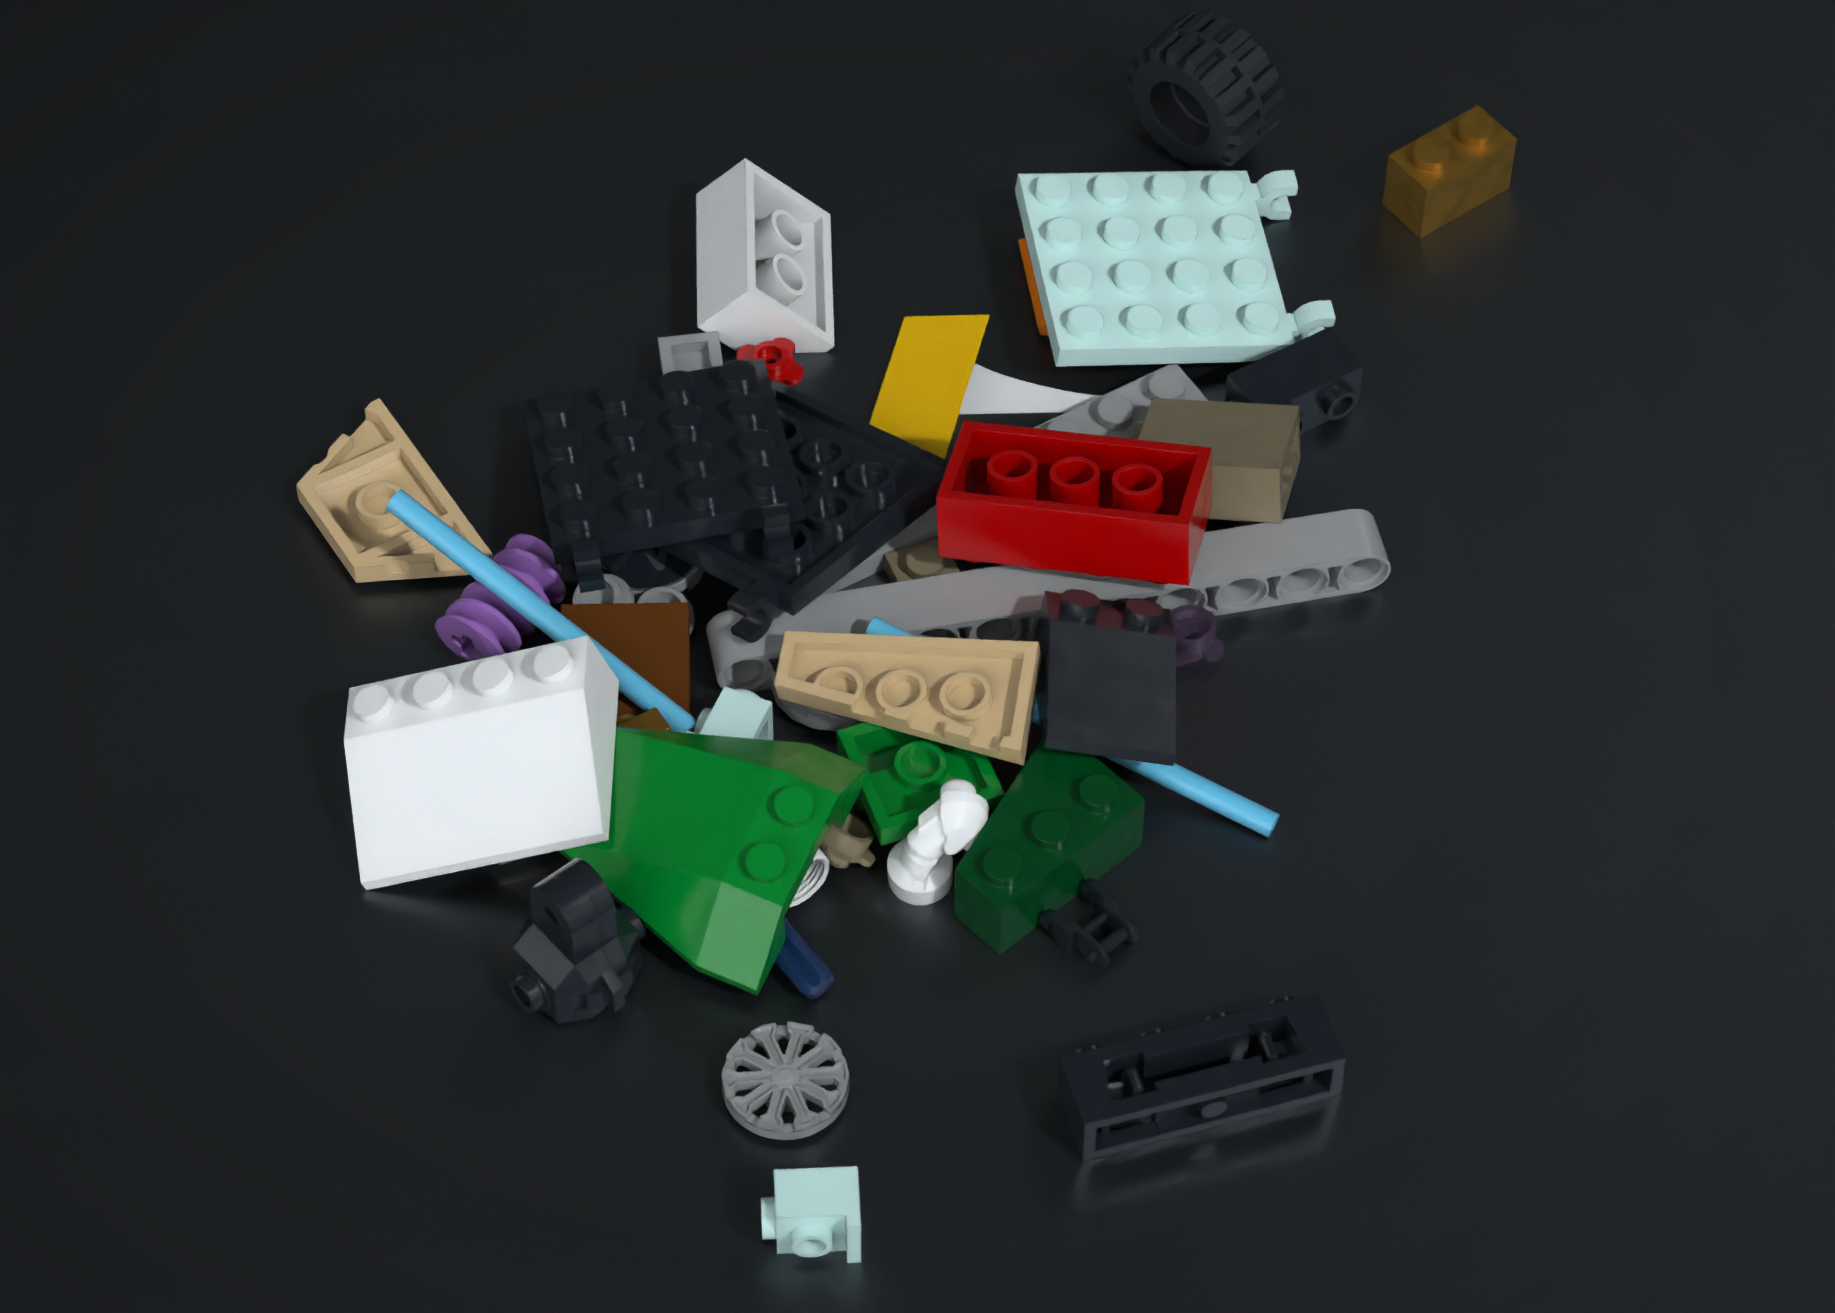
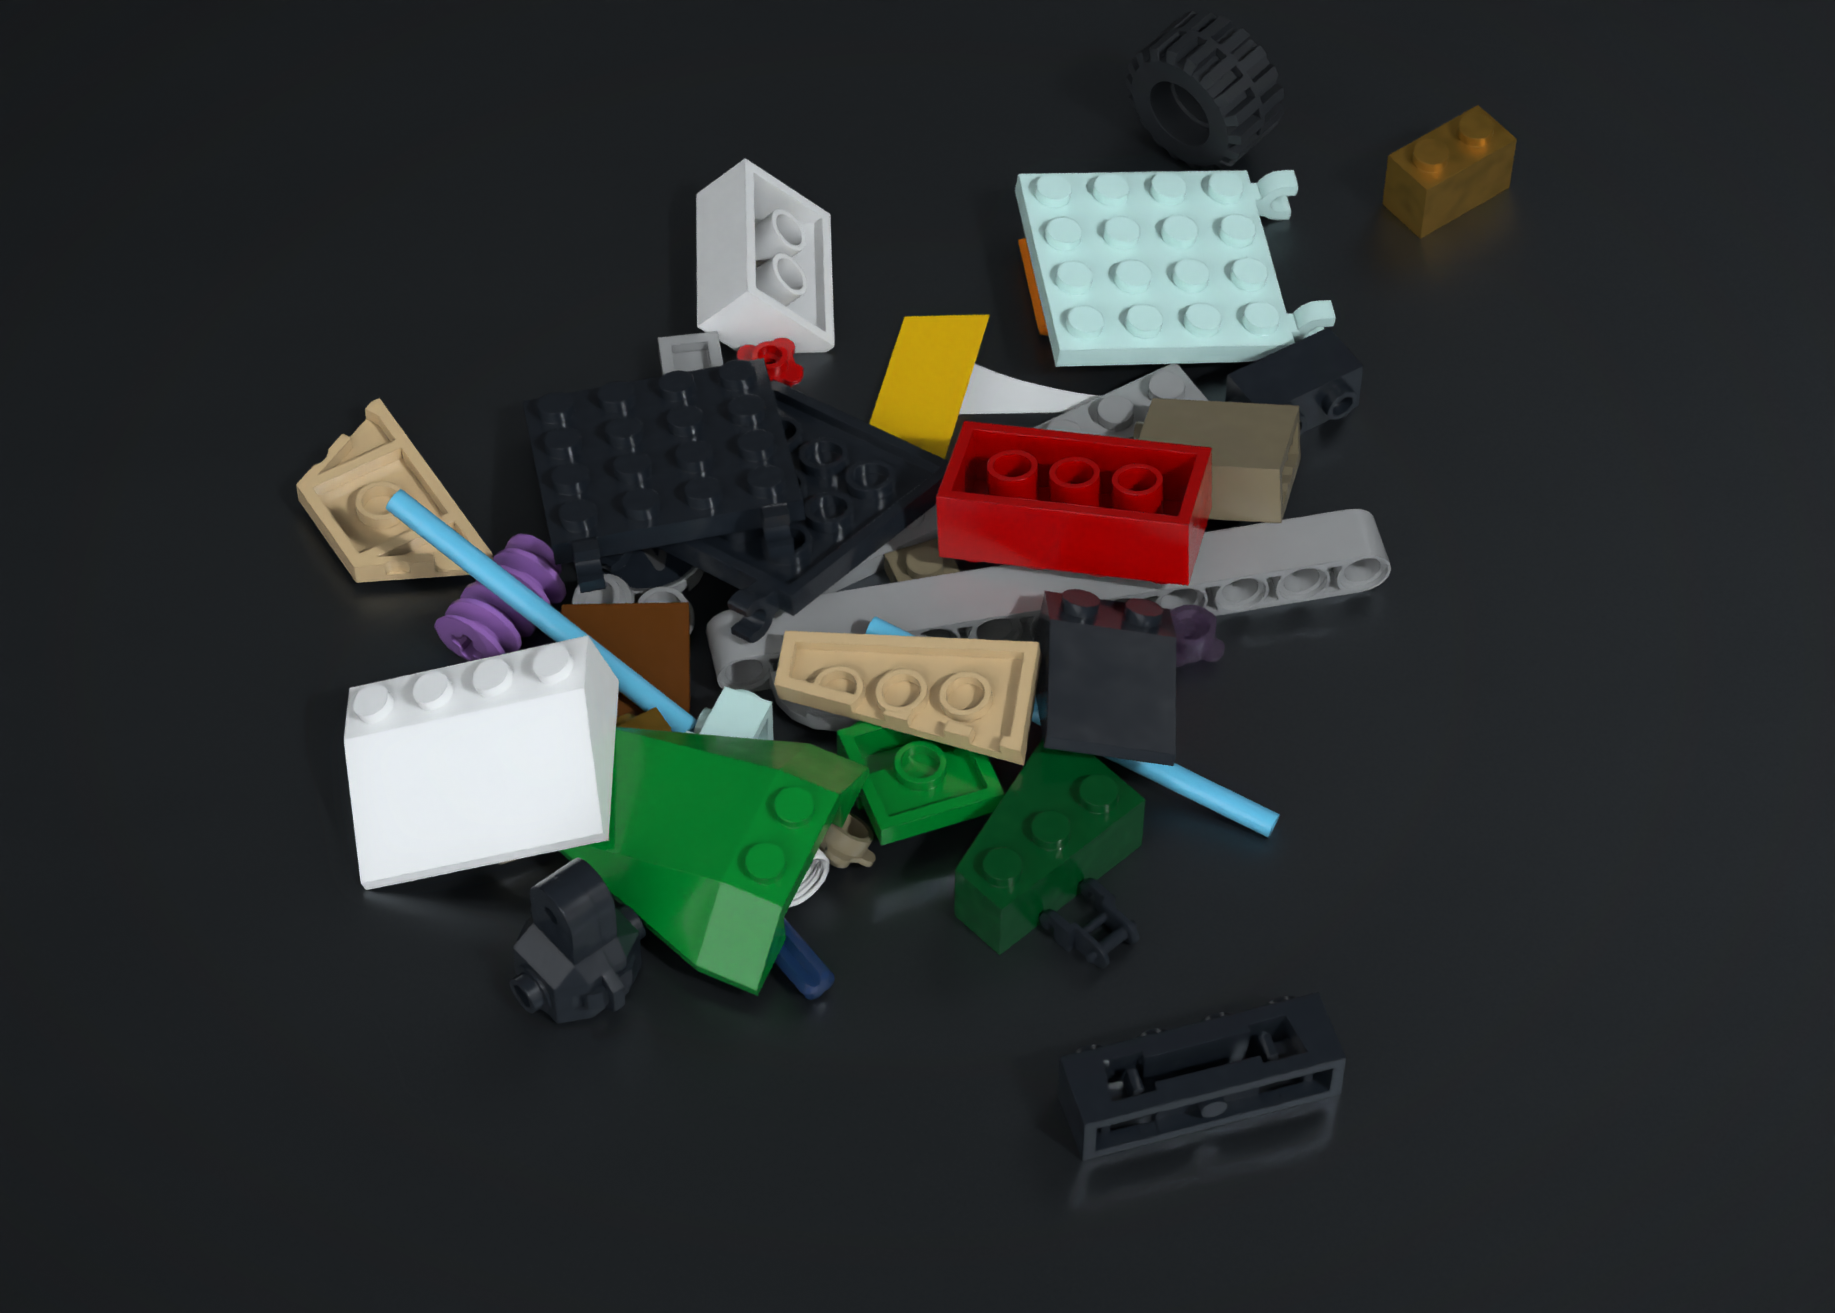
light grey wheel [721,1021,849,1140] -> none
light aqua brick [761,1166,861,1263] -> none
white arm [887,779,989,905] -> none

